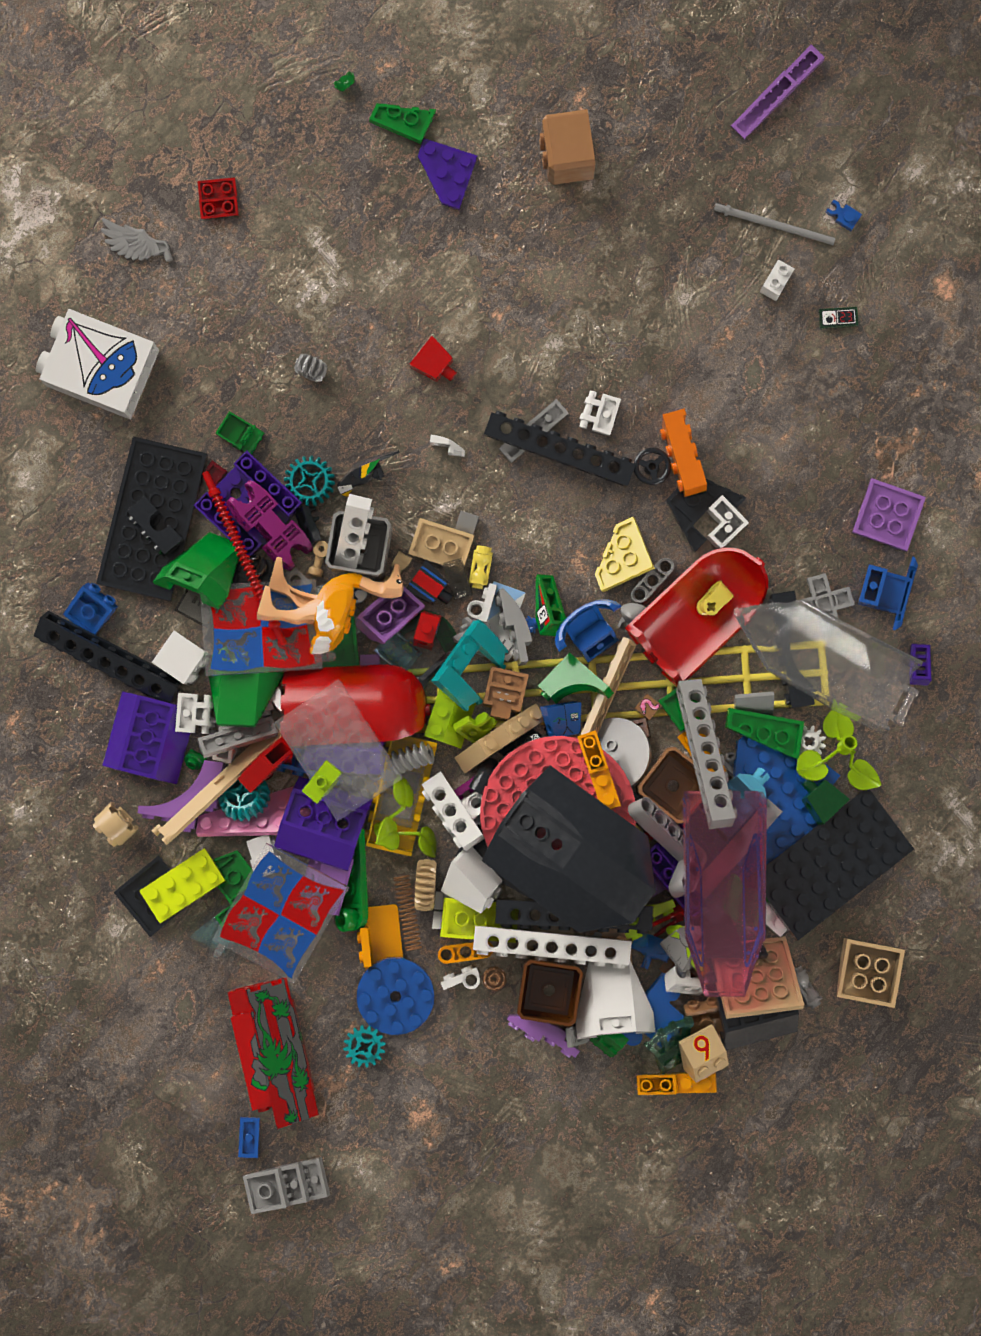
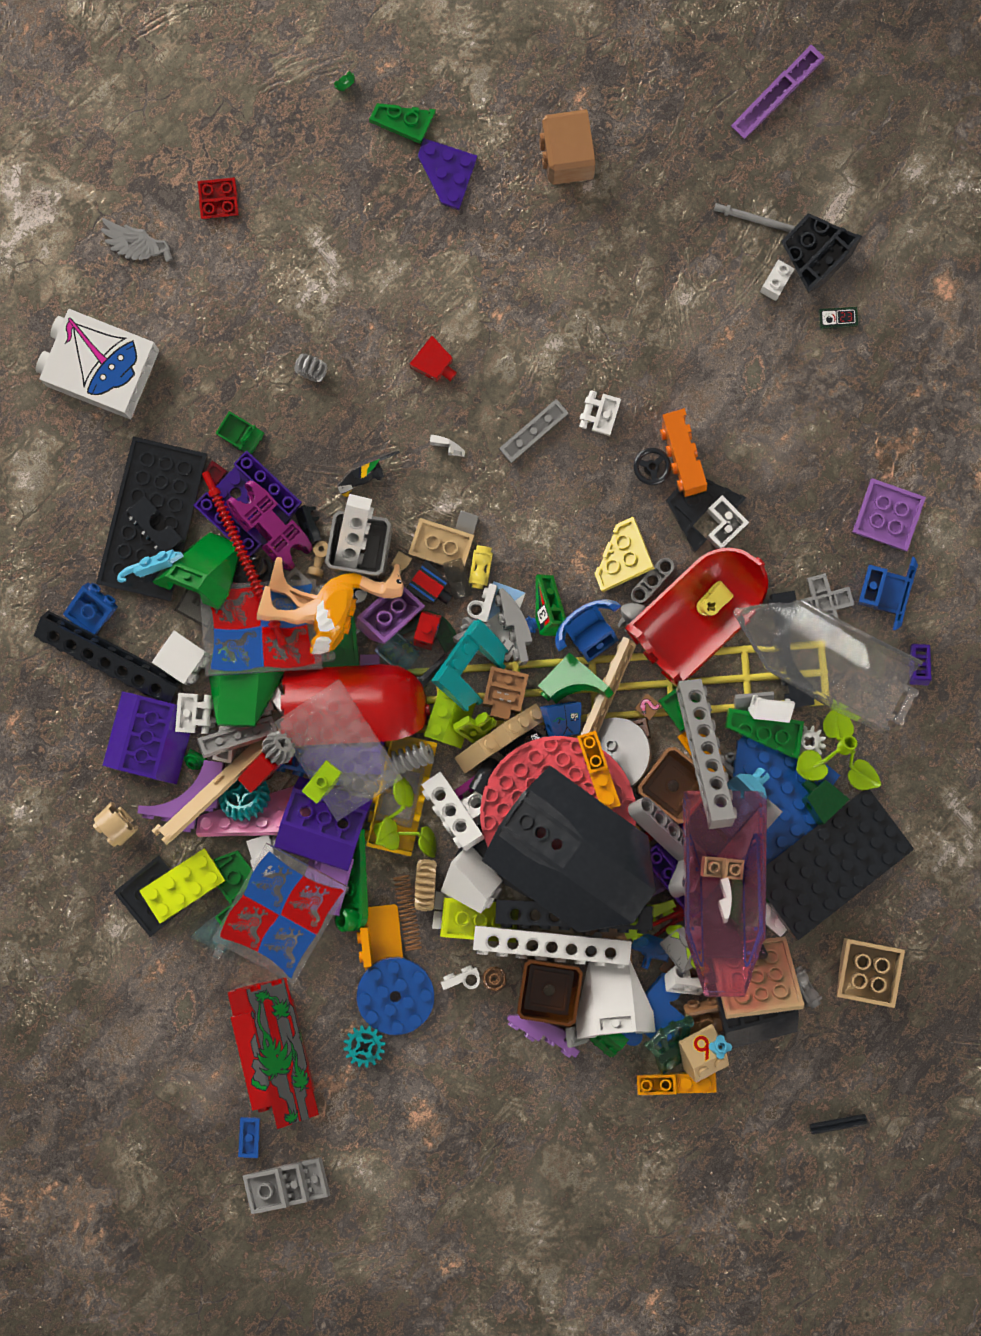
teal gear [284,456,335,507] -> none
light orange beam [438,941,493,964] -> none
black brick [483,411,636,487] -> none
blue plate [826,200,862,232] -> none
none -> medium azure plate [117,549,184,583]
none -> light grey gear [261,731,296,766]
none -> tan slope [700,856,745,880]
none -> medium azure plate [709,1035,732,1059]
none -> white slope [718,877,732,923]
none -> white hinge [748,695,795,723]
none -> black wedge [781,213,862,293]
none -> black axle [810,1114,867,1135]

